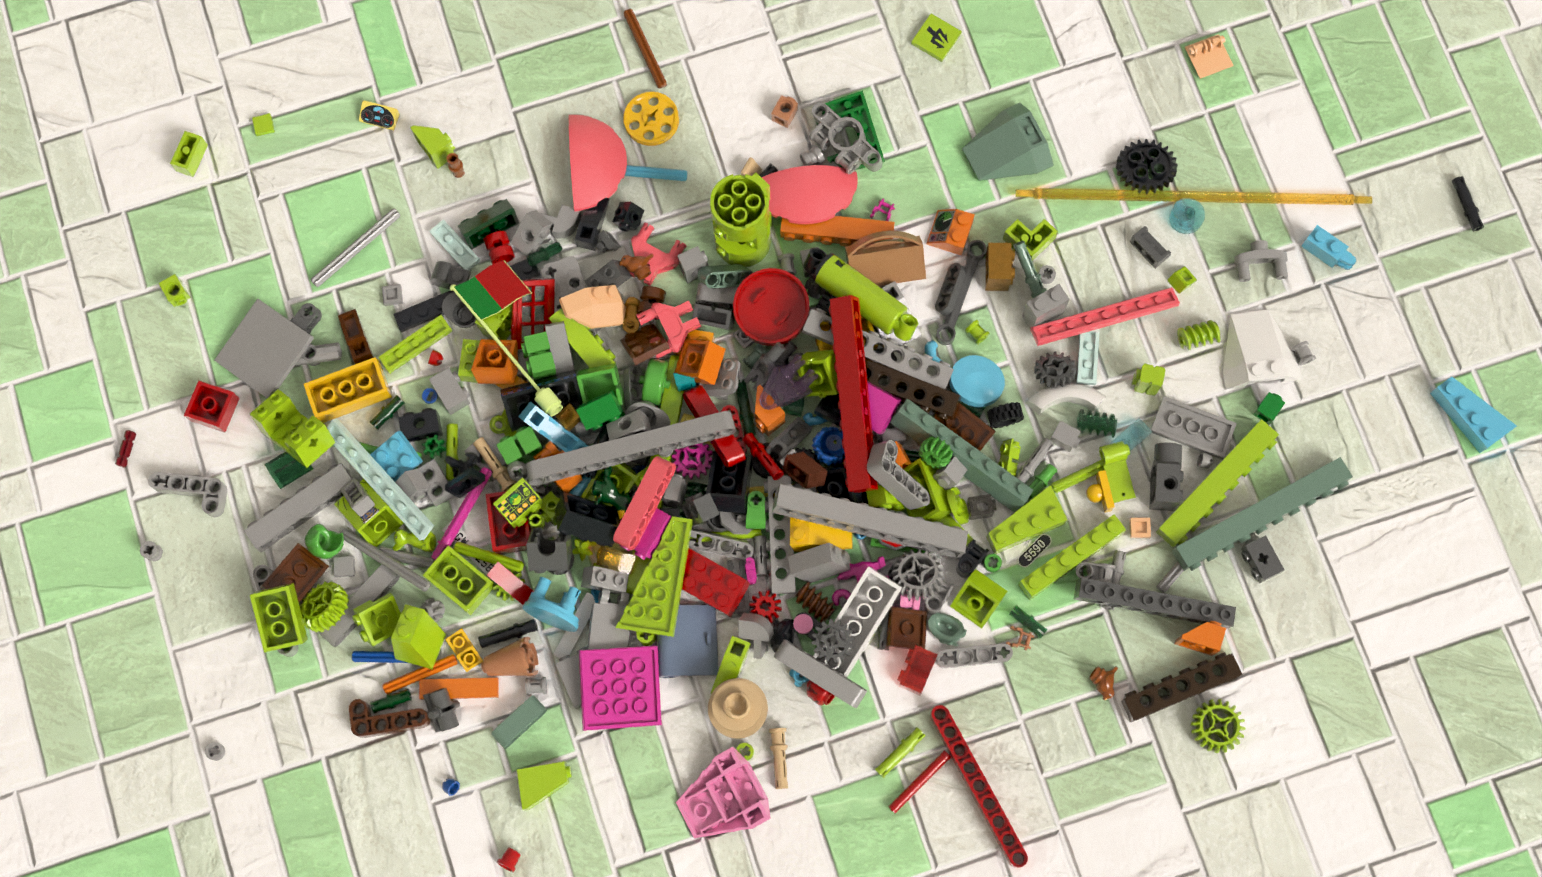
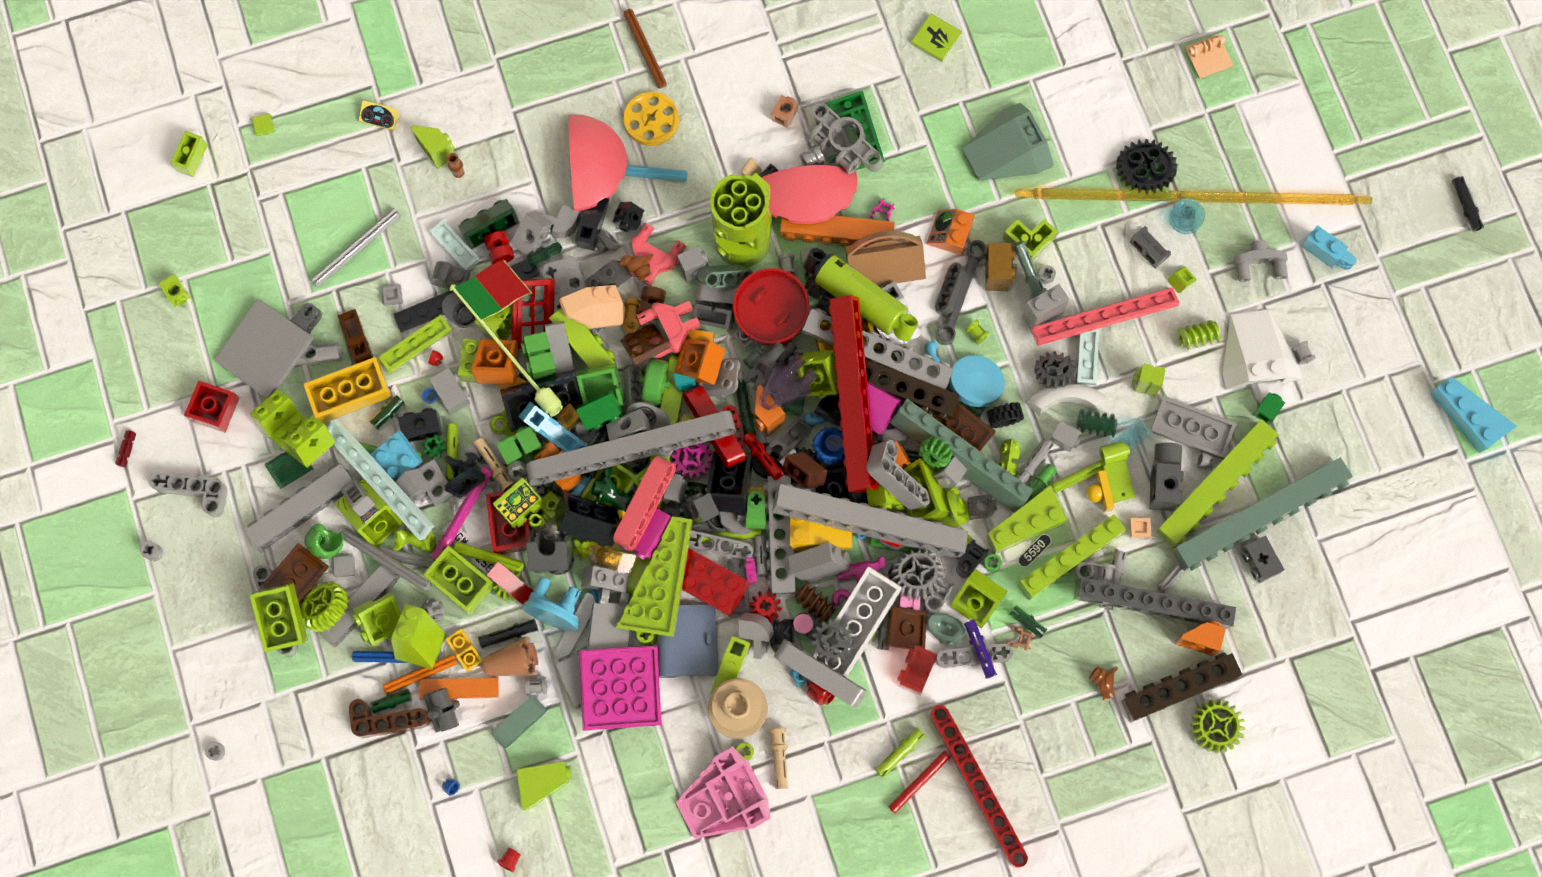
none -> dark purple pin [964,619,997,679]

